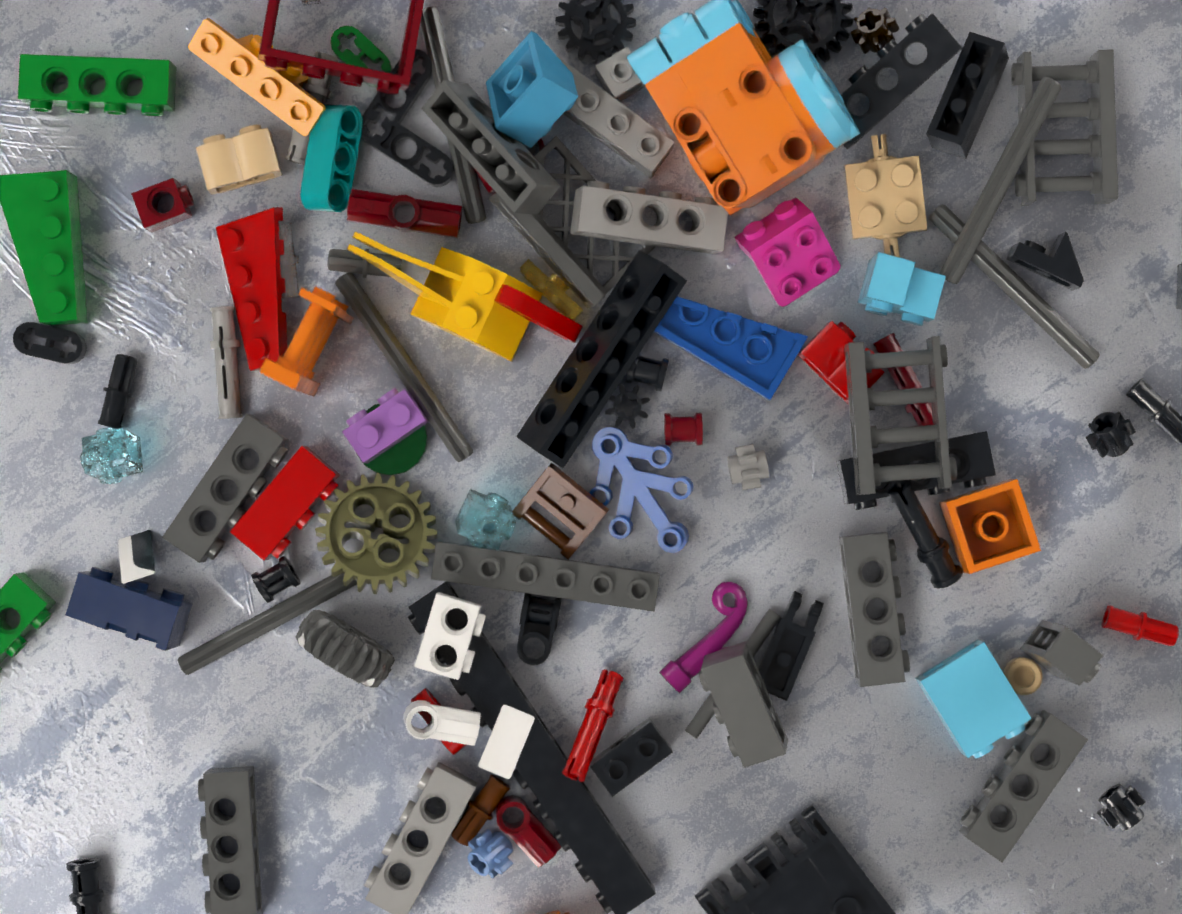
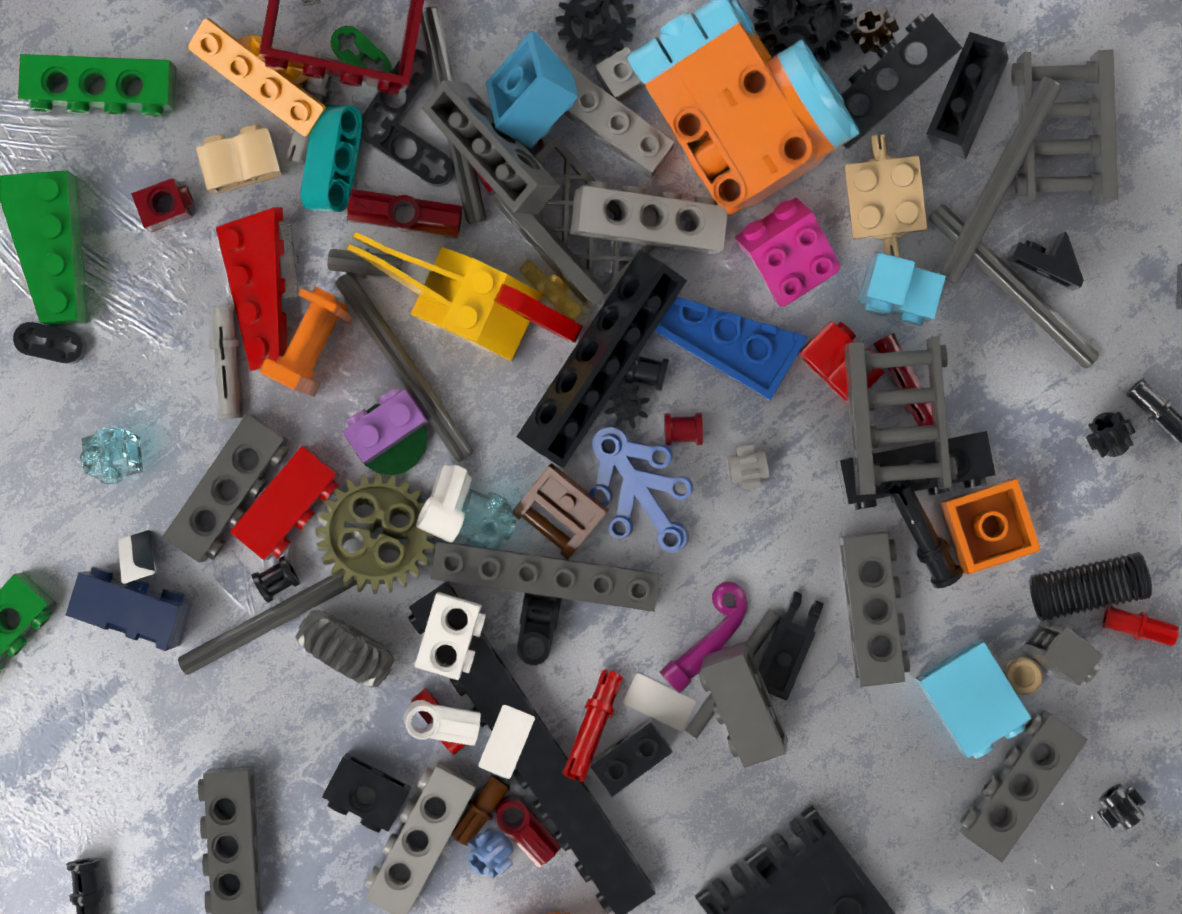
black axle [97,354,137,429] -> none
none -> black brick [322,753,412,833]
none -> white piece [416,465,472,543]
none -> white sticker [623,673,696,731]
none -> black piece [1029,552,1152,622]

